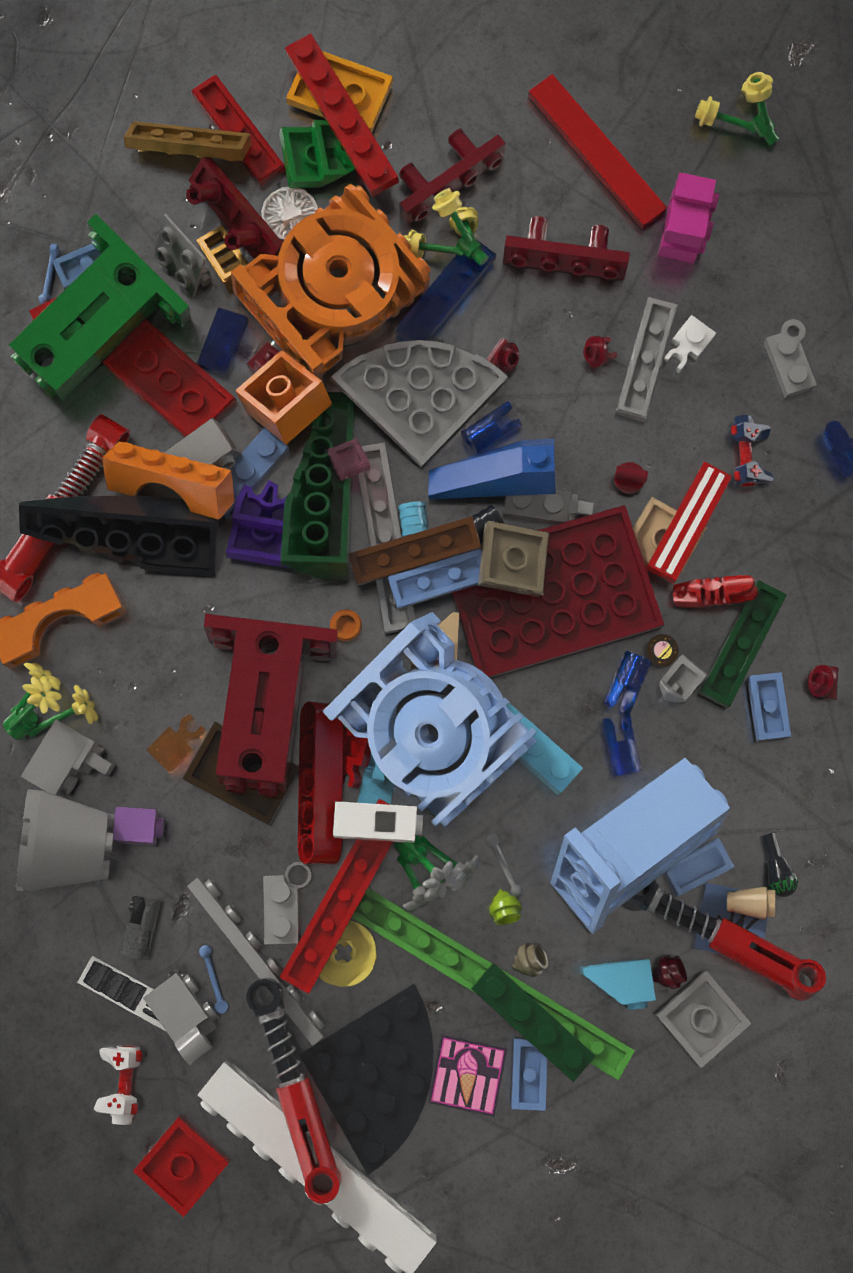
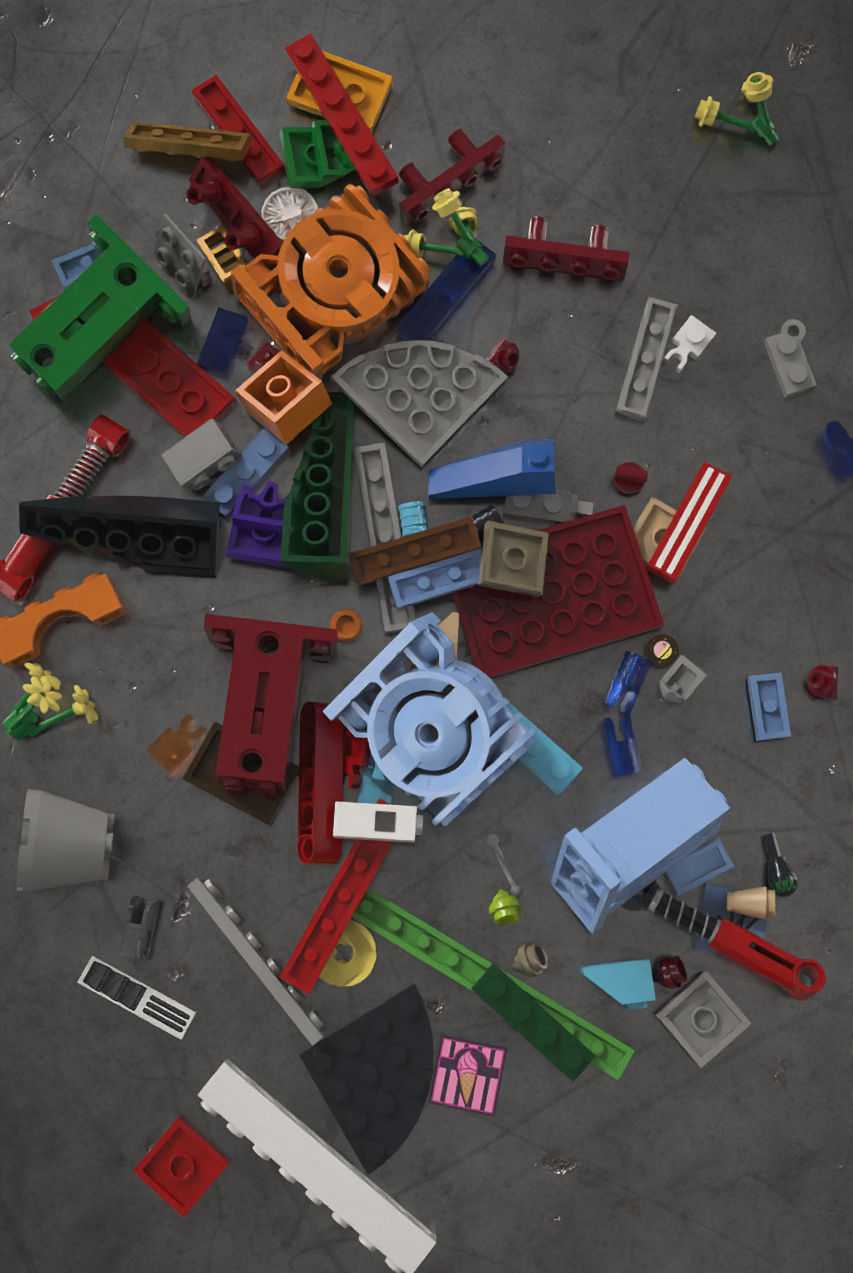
light grey hinge [20,719,116,797] -> none
medium blue hinge [39,243,59,304] -> none
white piece [94,1045,142,1125] -> none
orange arch [102,441,235,520] -> none
medium lavender brick [113,807,164,846] -> none
light grey hinge [143,972,219,1065] -> none
medium blue hinge [199,945,229,1014] -> none
piece [246,978,342,1204] -> none
light grey hinge [263,862,313,944] -> none
clear pink tile [328,438,370,481] -> none
plant [394,835,479,912] -> none
clear blue hinge [461,401,522,455] -> none
medium blue plate [511,1038,547,1111] -> none
red tile [528,74,667,230] -> none
dark red plate [583,336,618,368] -> none
dark pink brick [658,172,719,264] -> none
red hinge [673,575,759,608] -> none
dark green plate [699,580,787,709] -> none
dark blue piece [731,415,775,488] -> none

